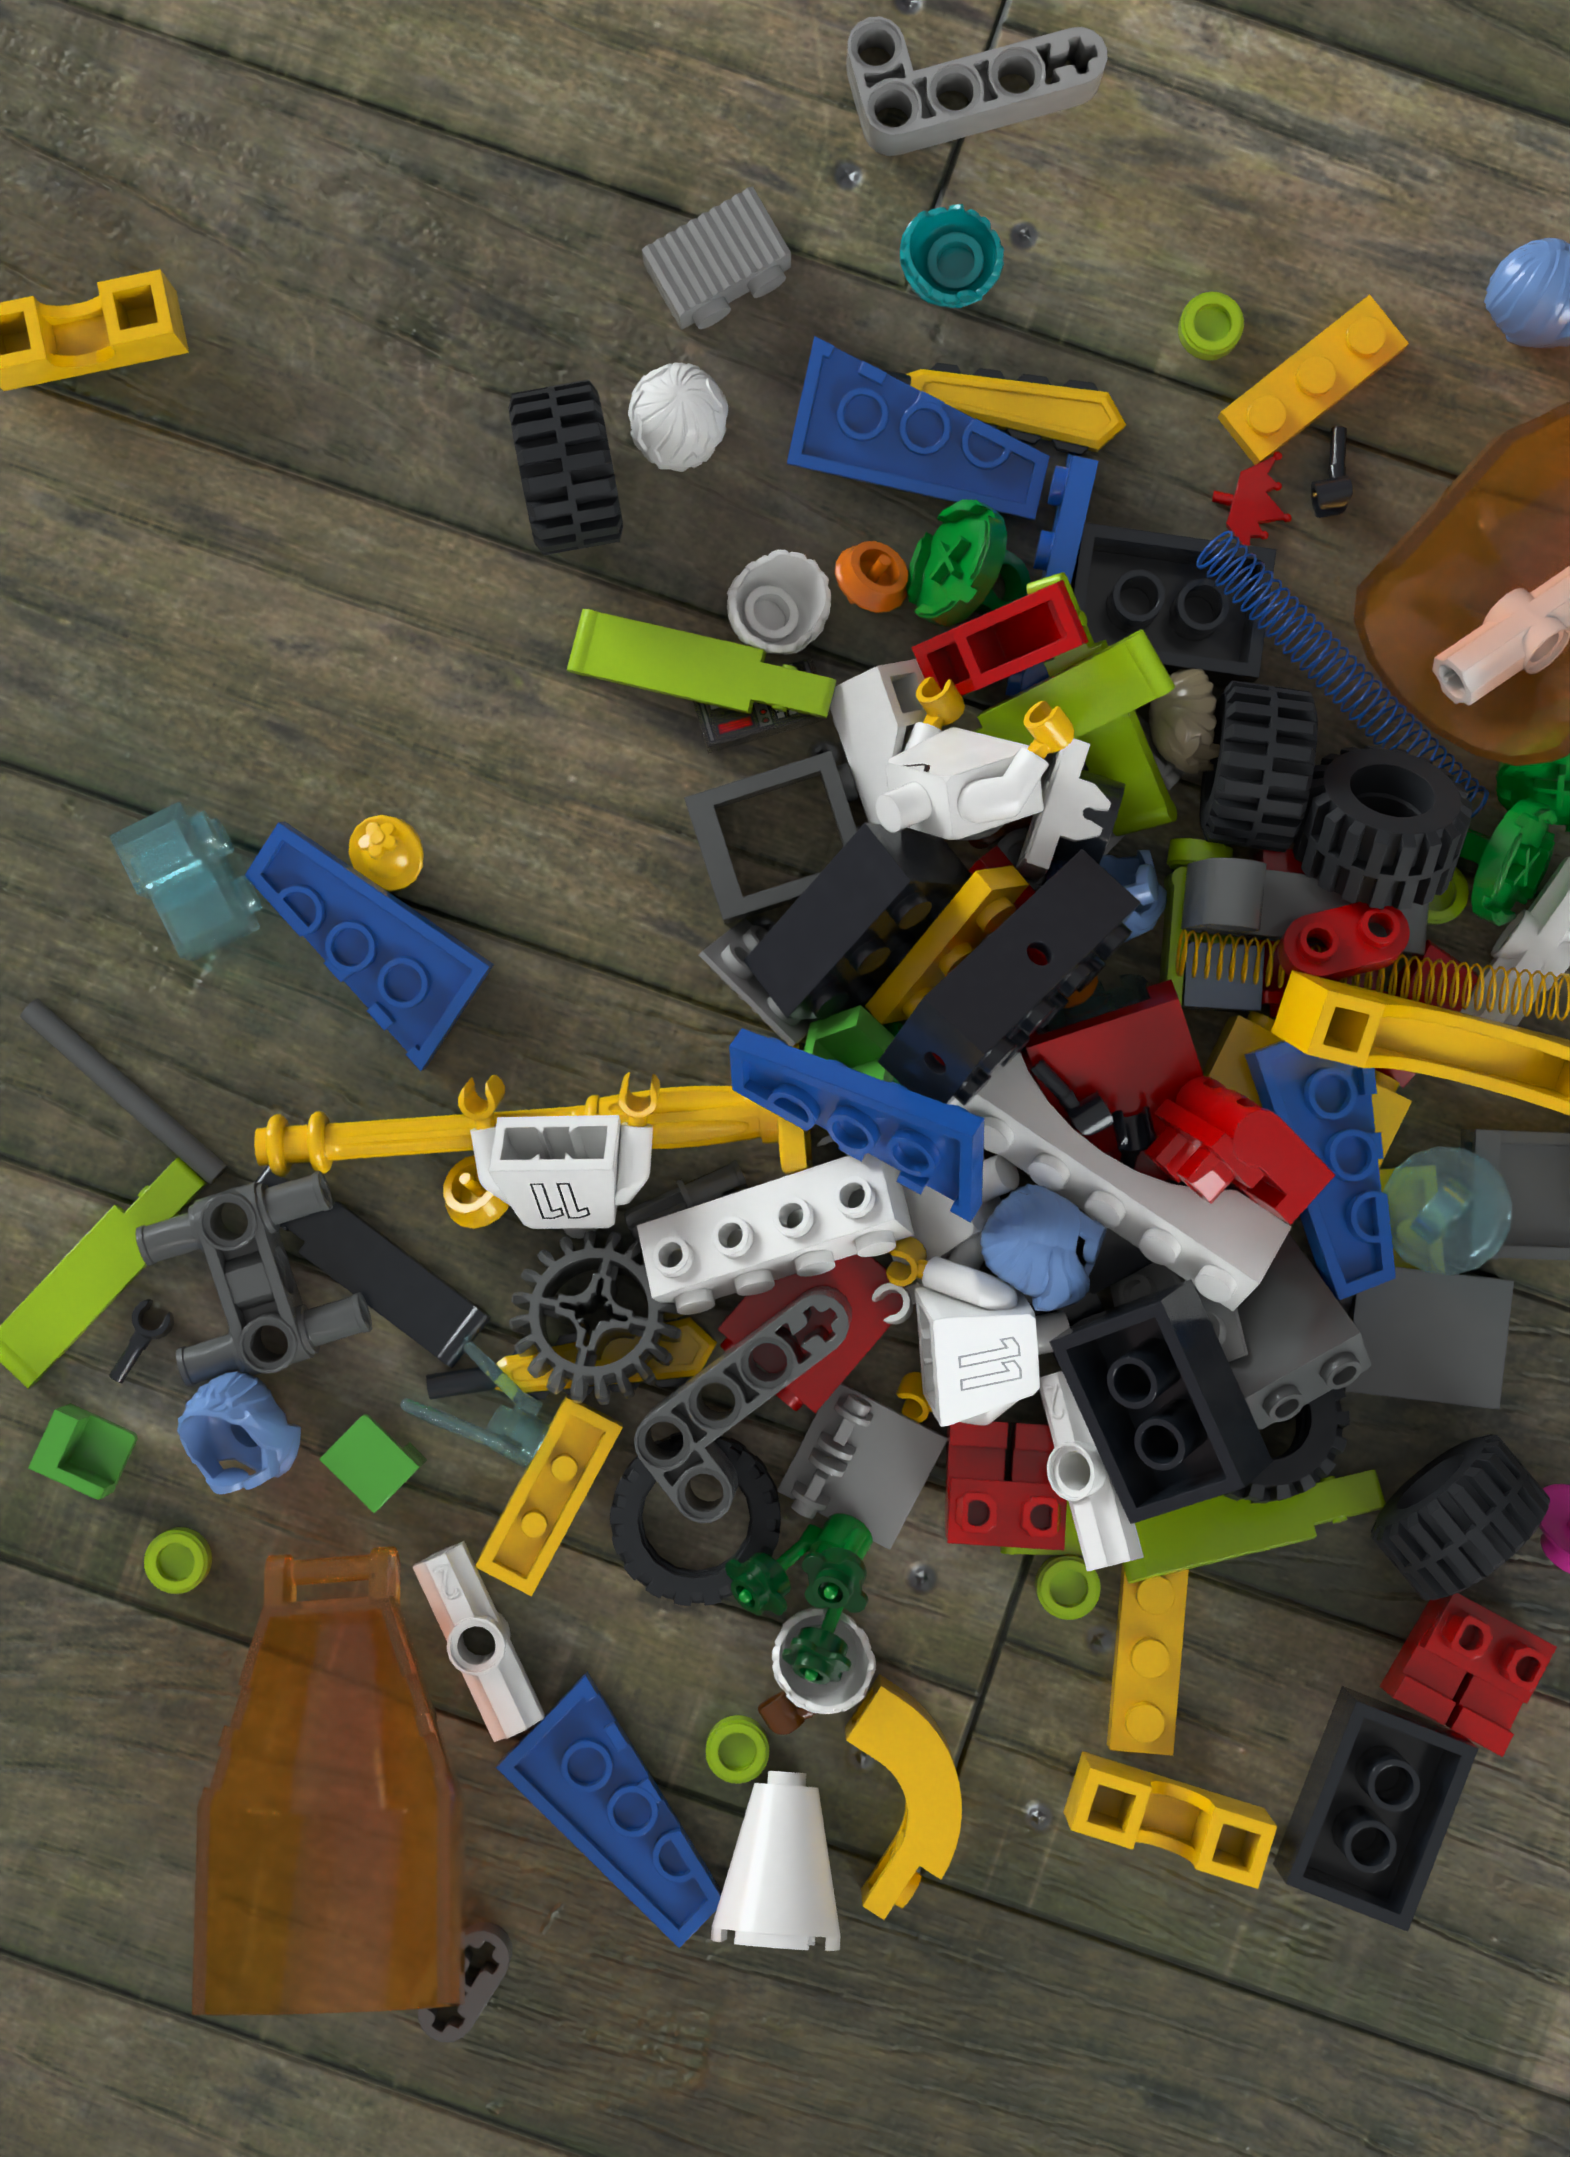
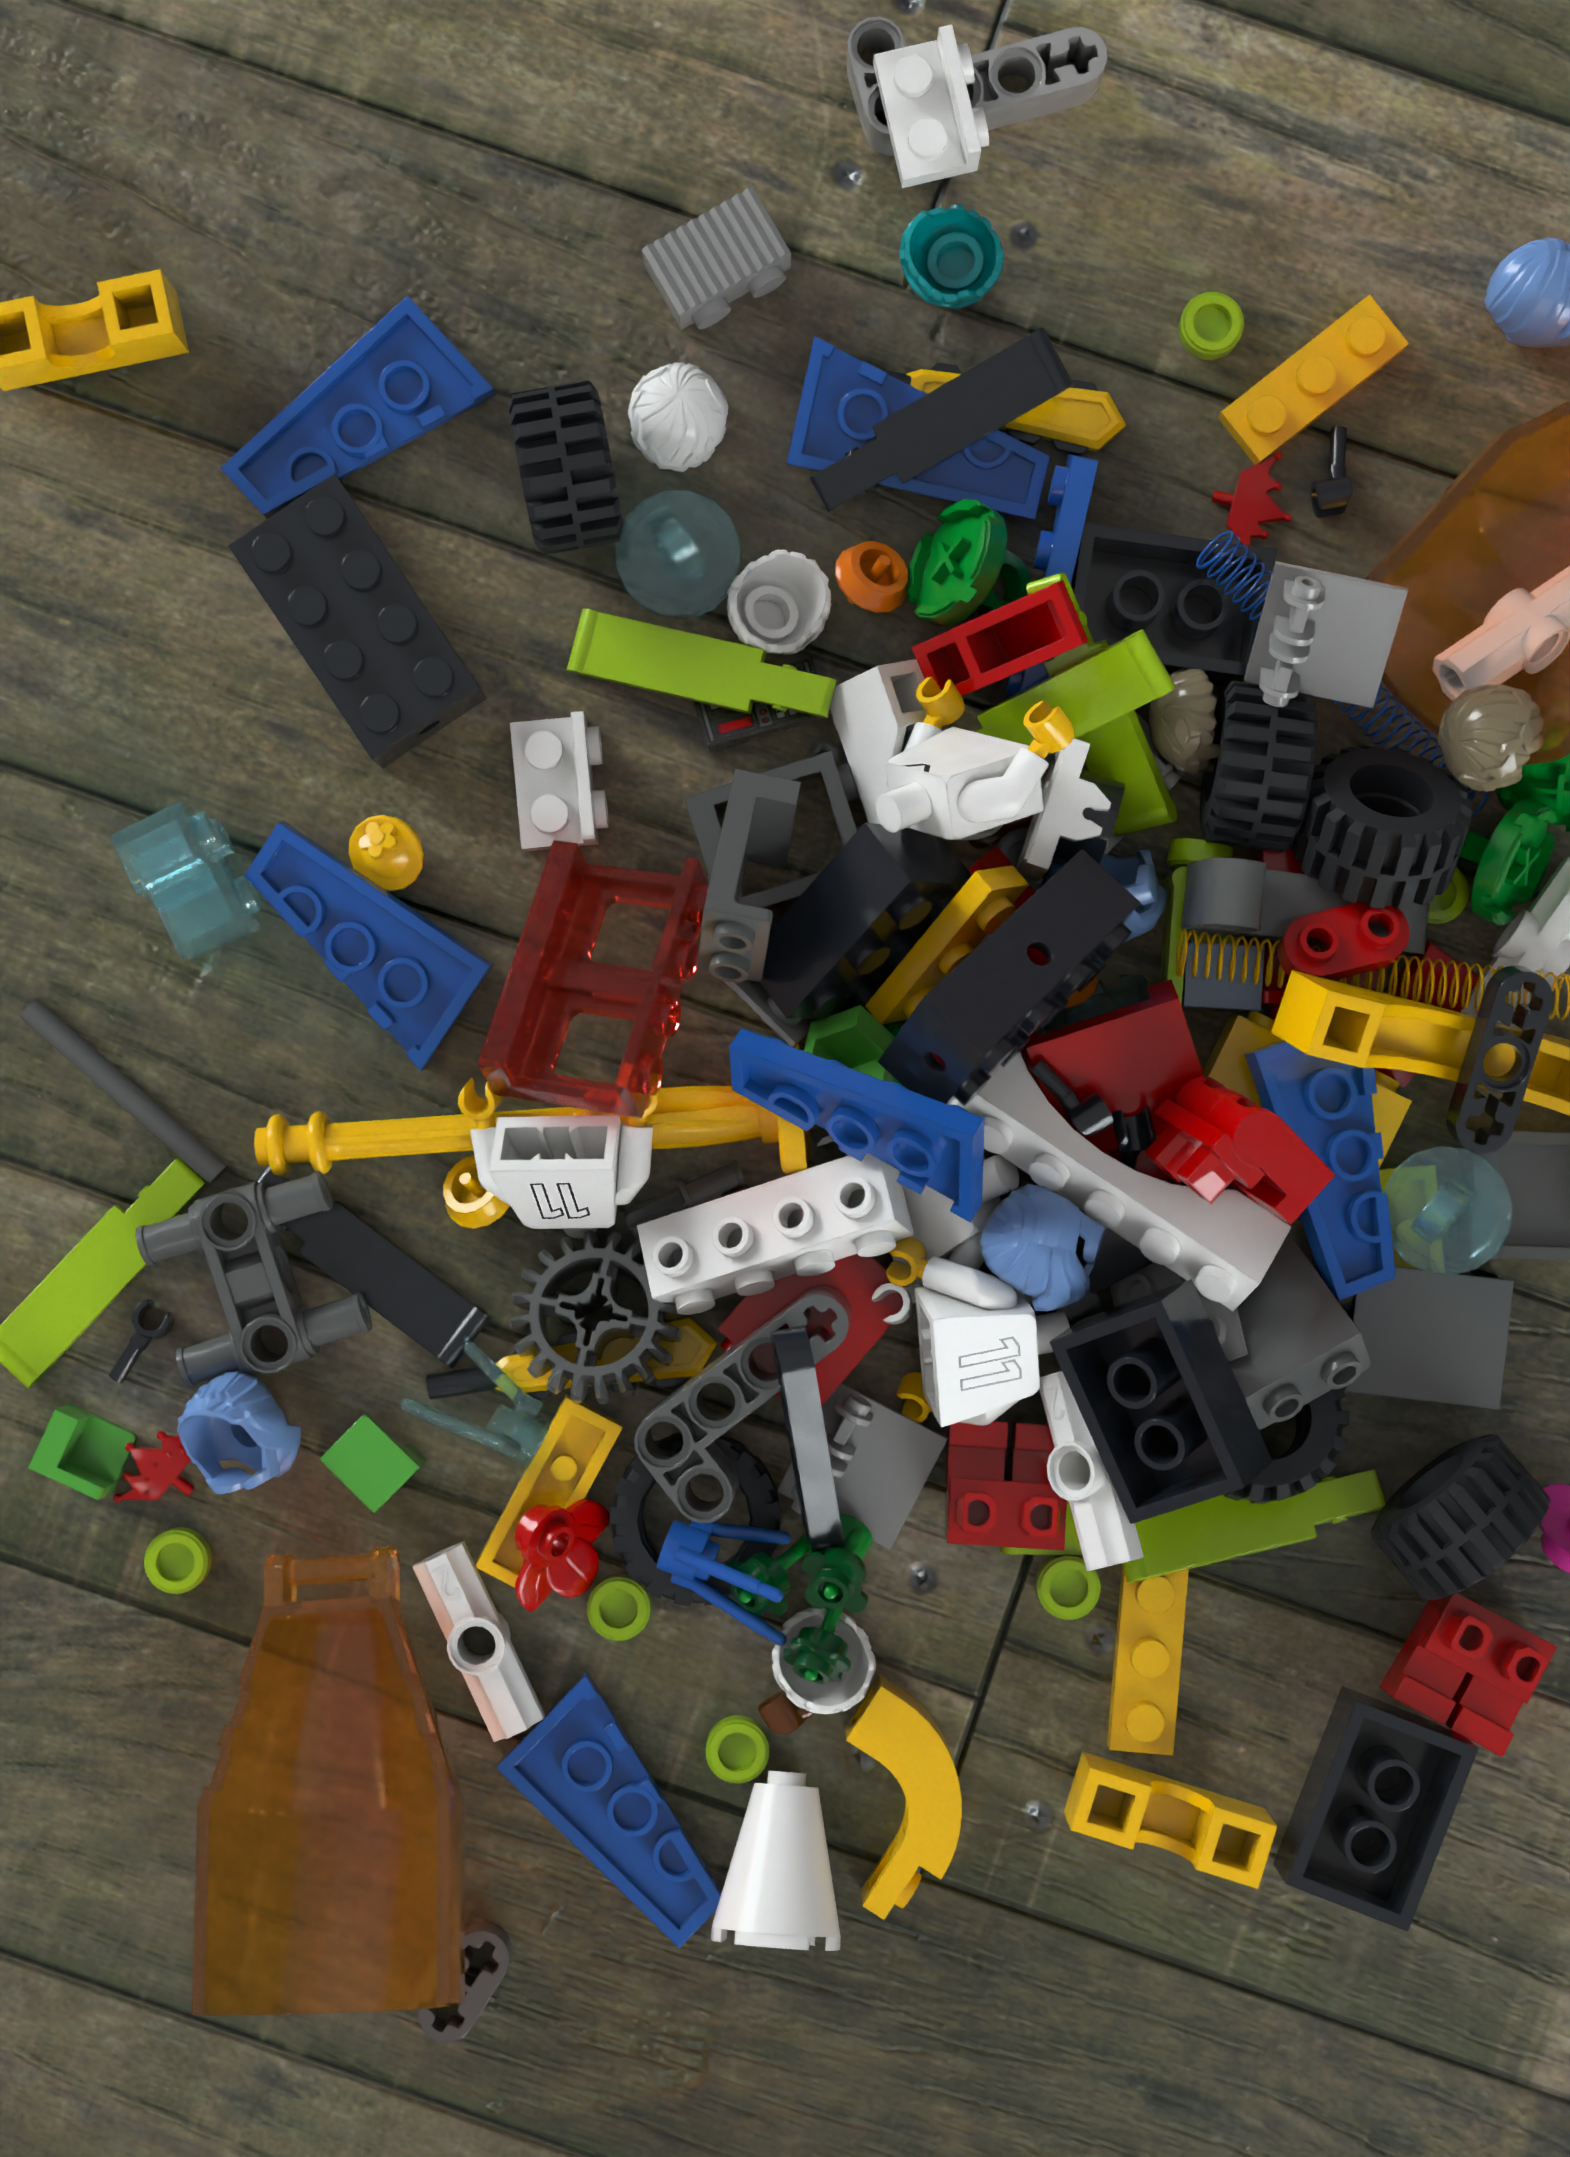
none -> red piece [113,1414,195,1503]
none -> blue wing [220,296,496,519]
none -> black brick [228,474,487,769]
none -> clear red window [477,840,709,1118]
none -> white bracket [510,711,609,851]
none -> red plate [515,1498,610,1612]
none -> lime tile [587,1574,652,1641]
none -> clear light blue tile [616,491,741,619]
none -> blue plant [656,1520,791,1646]
none -> dark grey panel [697,769,801,982]
none -> beam [770,1325,844,1553]
none -> black piece [810,327,1074,512]
none -> white bracket [873,24,989,188]
none -> light grey hinge [1244,561,1408,708]
none -> dark tan hair [1438,684,1544,792]
none -> black beam [1446,965,1553,1155]

